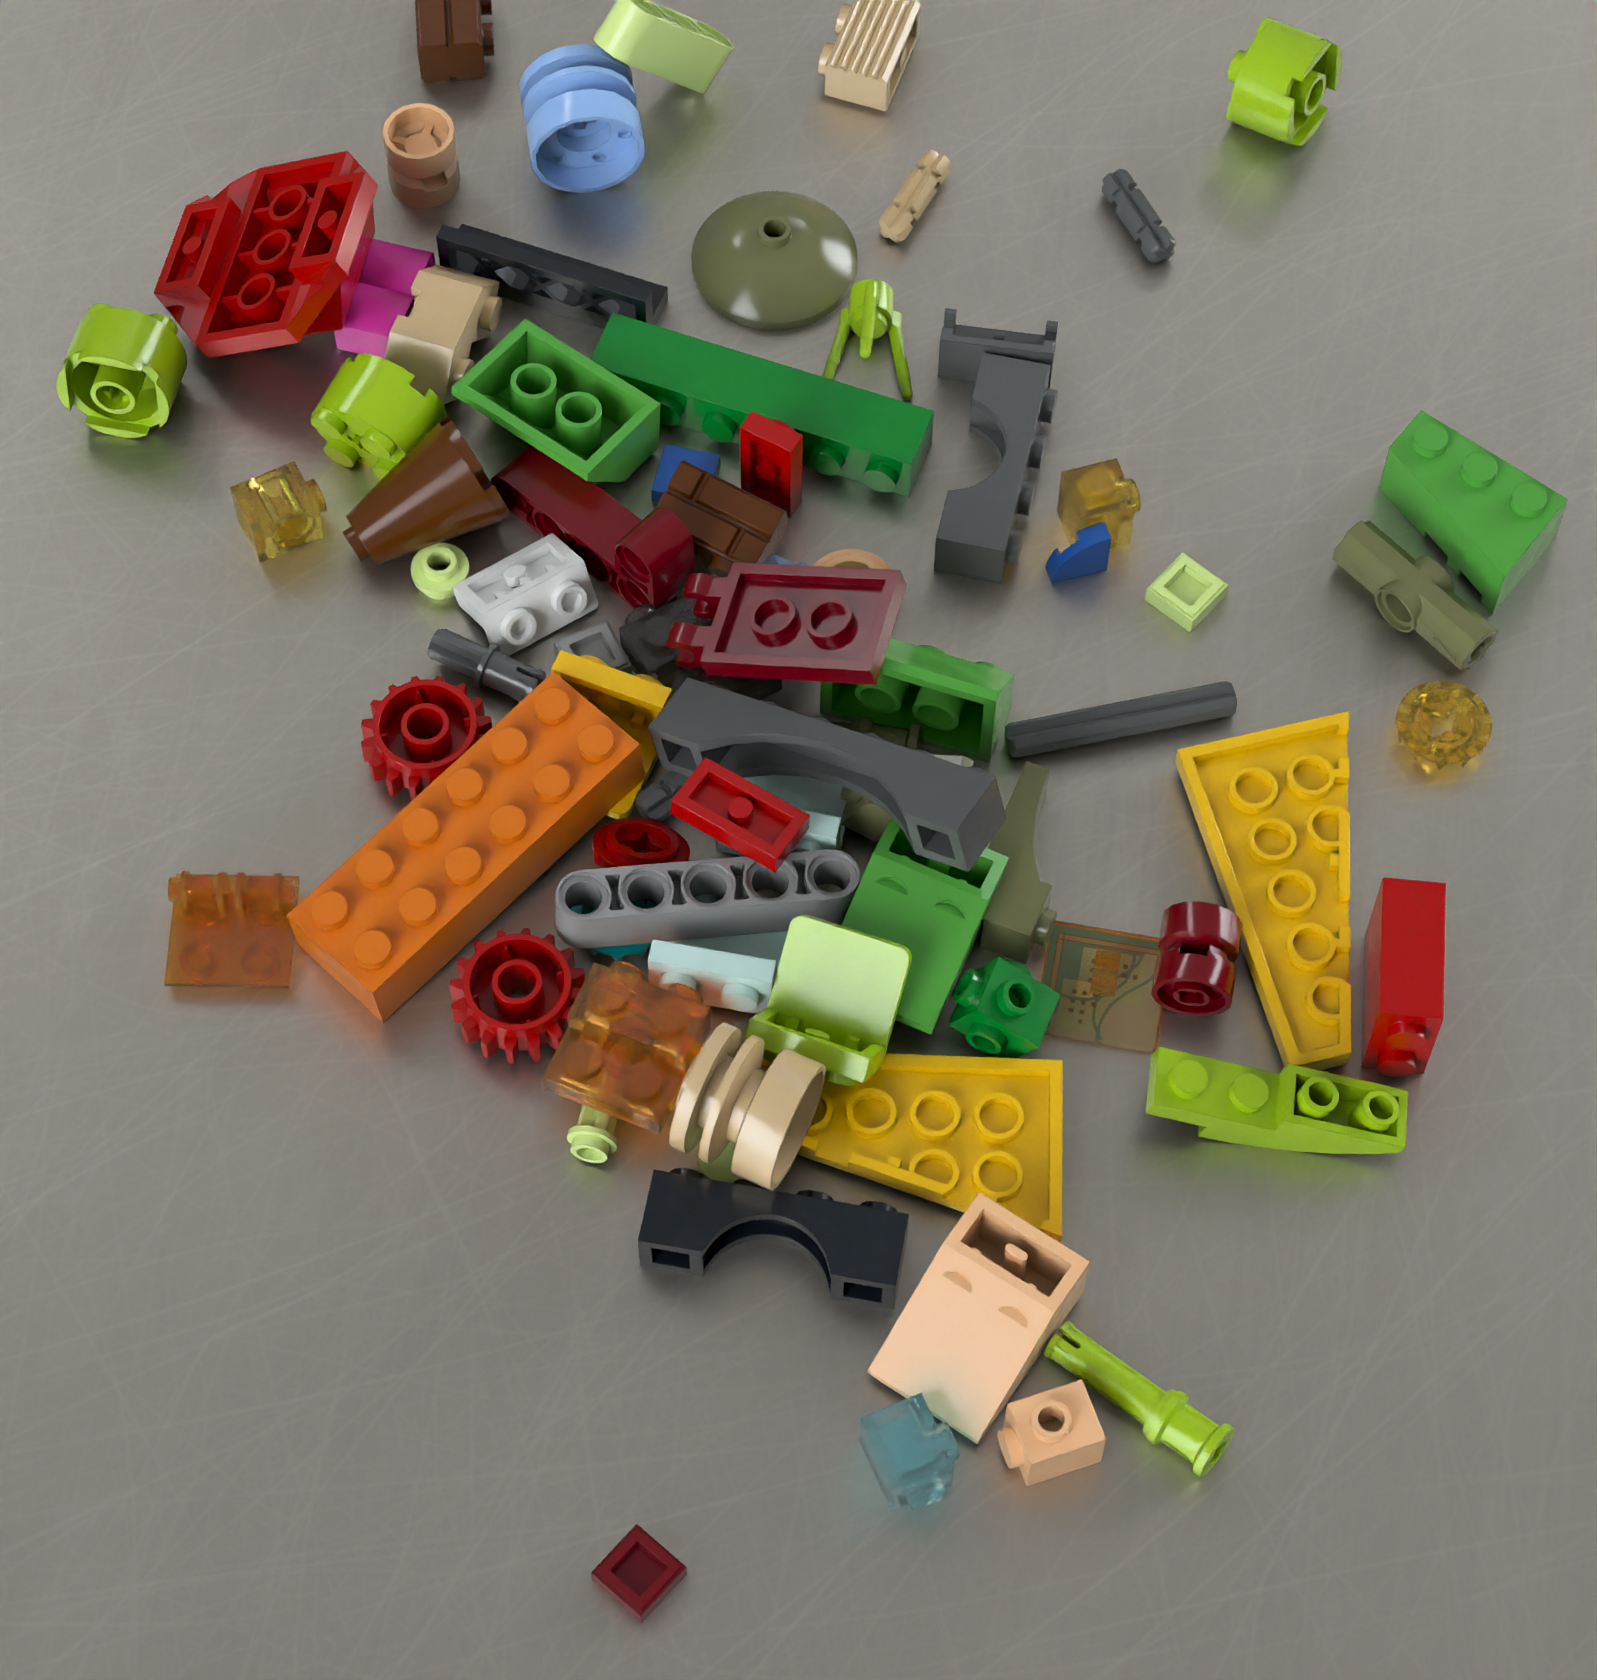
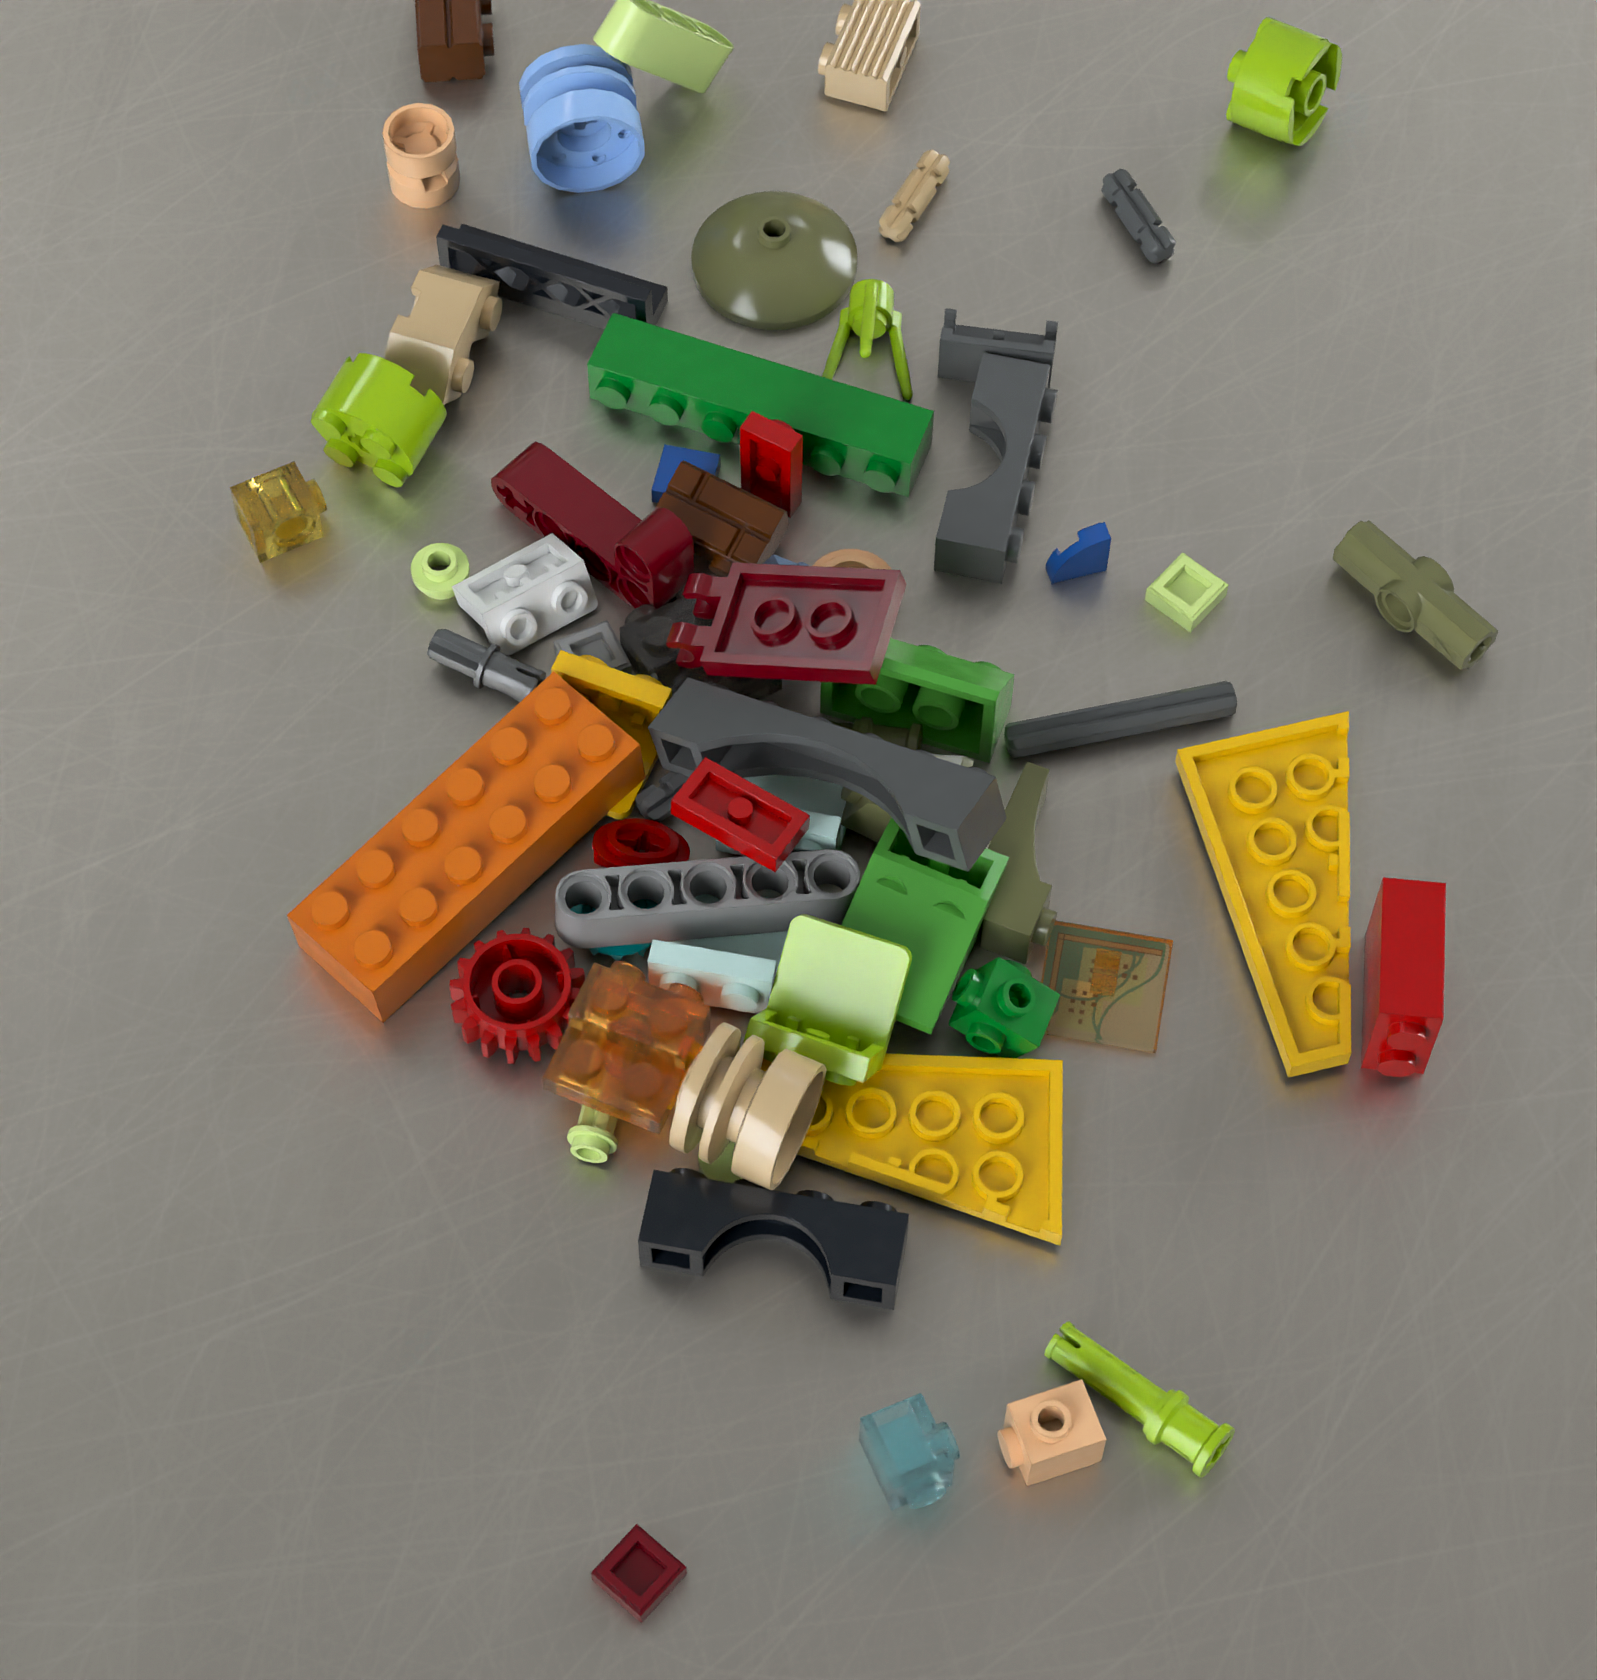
lime brick [56,303,187,438] -> none
red piece [154,151,378,358] -> none
clear orange hinge [164,871,300,989] -> none
dark pink brick [334,239,435,358] -> none
reddish brown cone [342,417,511,565] -> none
red gear [361,676,492,801] -> none
bright green slope [451,319,660,482] -> none
light nougat slope [868,1192,1090,1444] -> none
clear yellow brick [1057,458,1141,548] -> none
lime slope [1145,1046,1408,1154] -> none
dark red wheel [1151,901,1243,1016] -> none
bright green wedge [1379,410,1568,615] -> none
clear yellow gear [1394,681,1492,770] -> none

